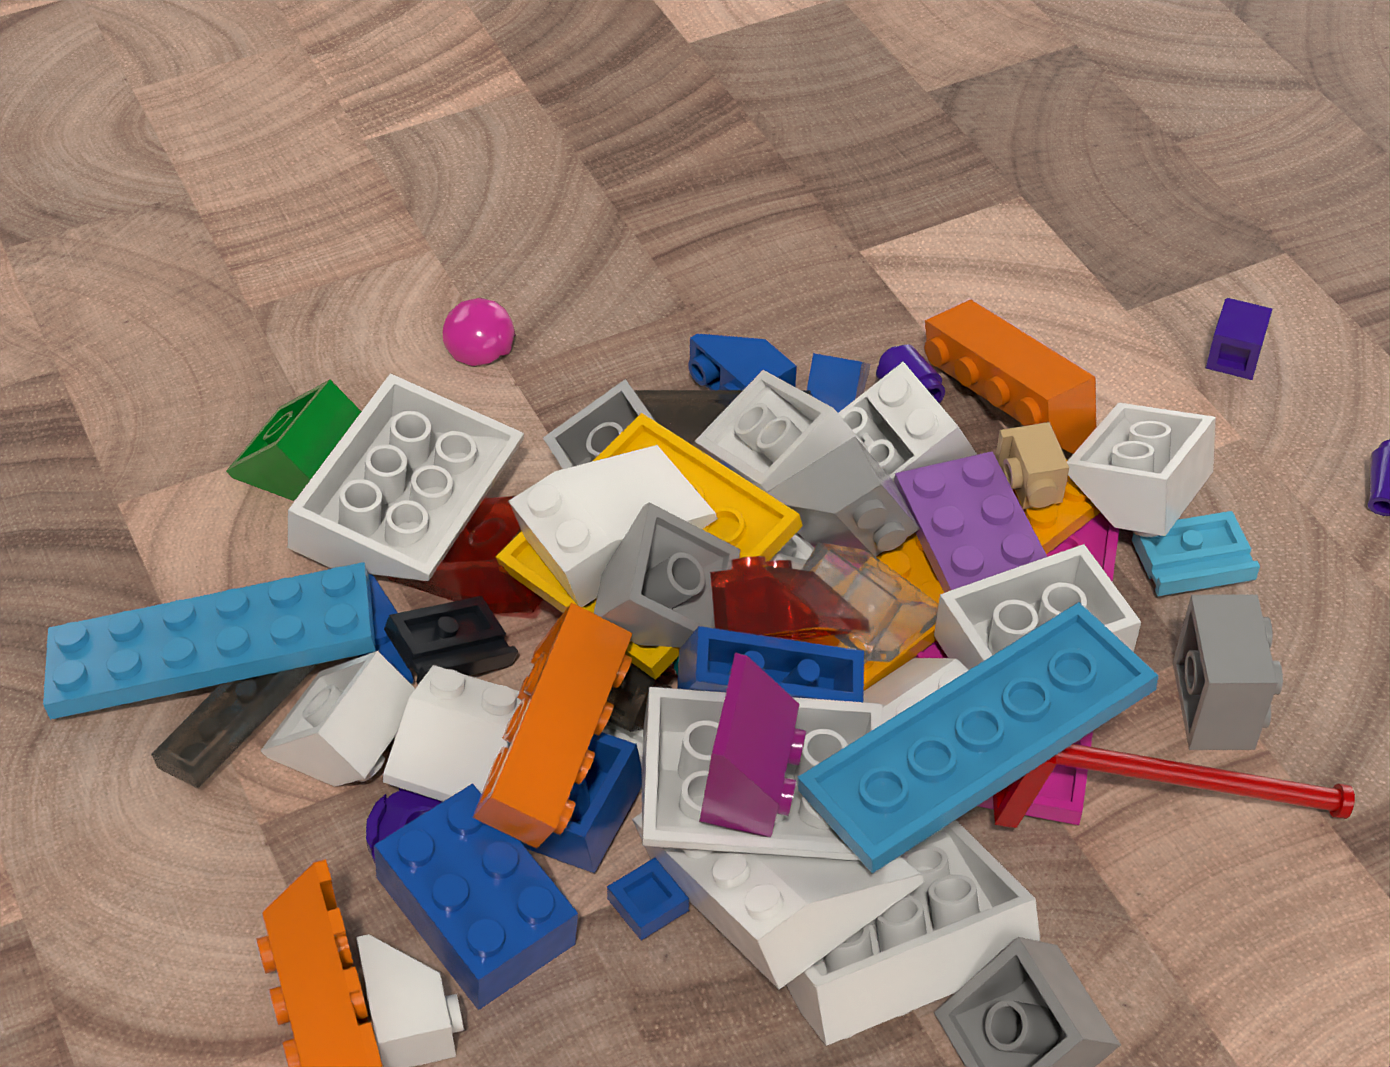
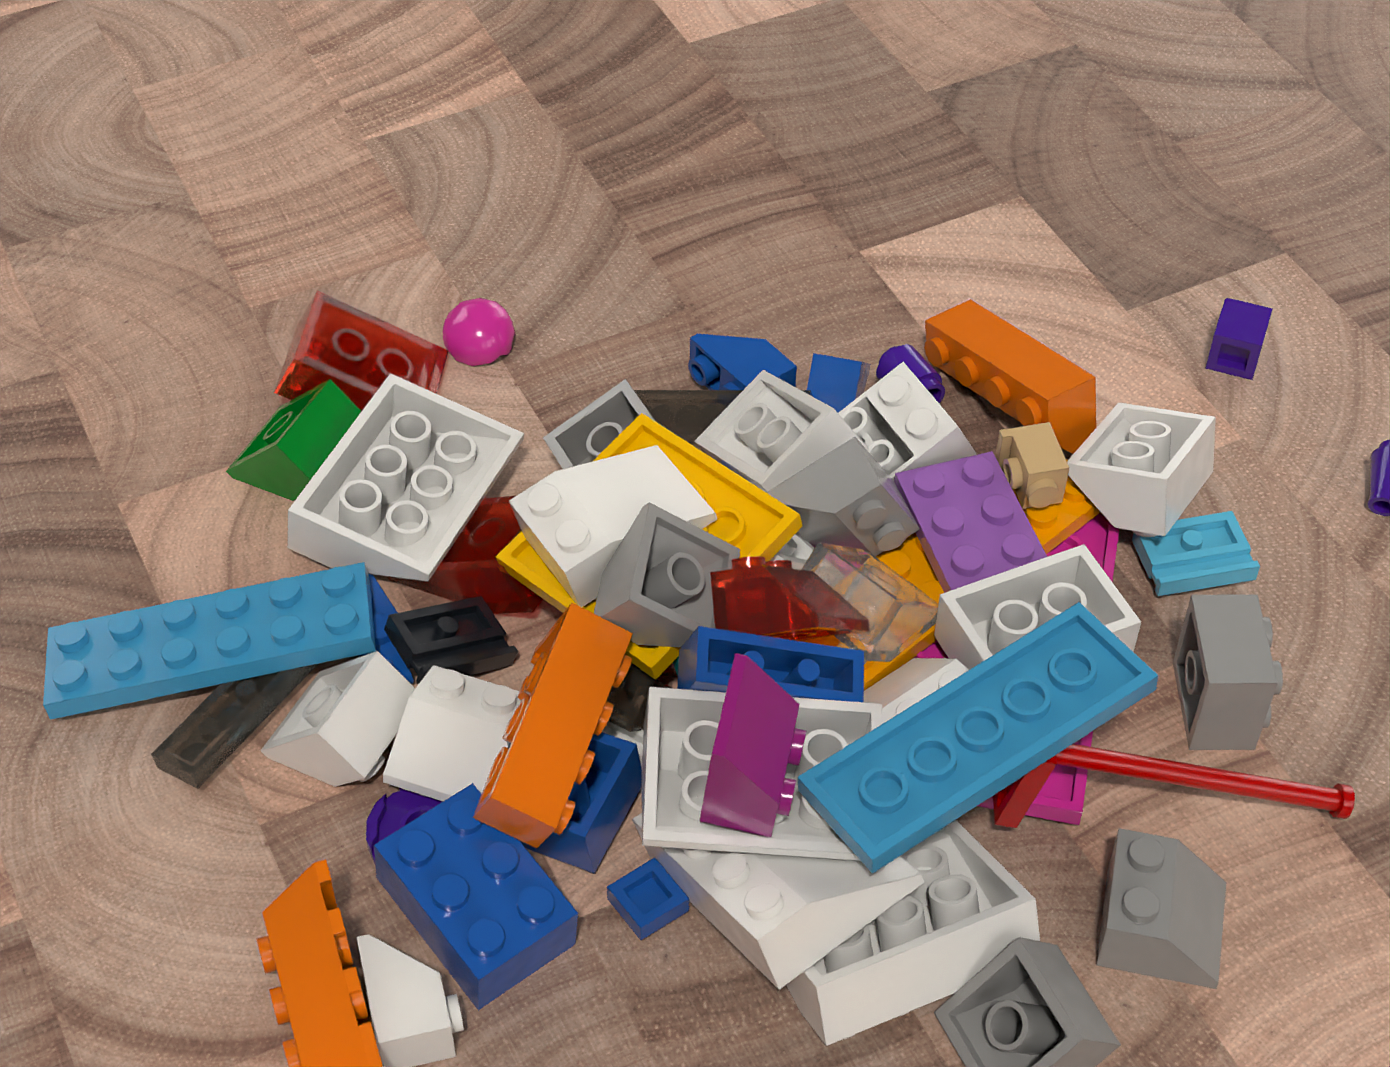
none -> clear red slope [274,290,449,411]
none -> light grey slope [1096,828,1226,989]

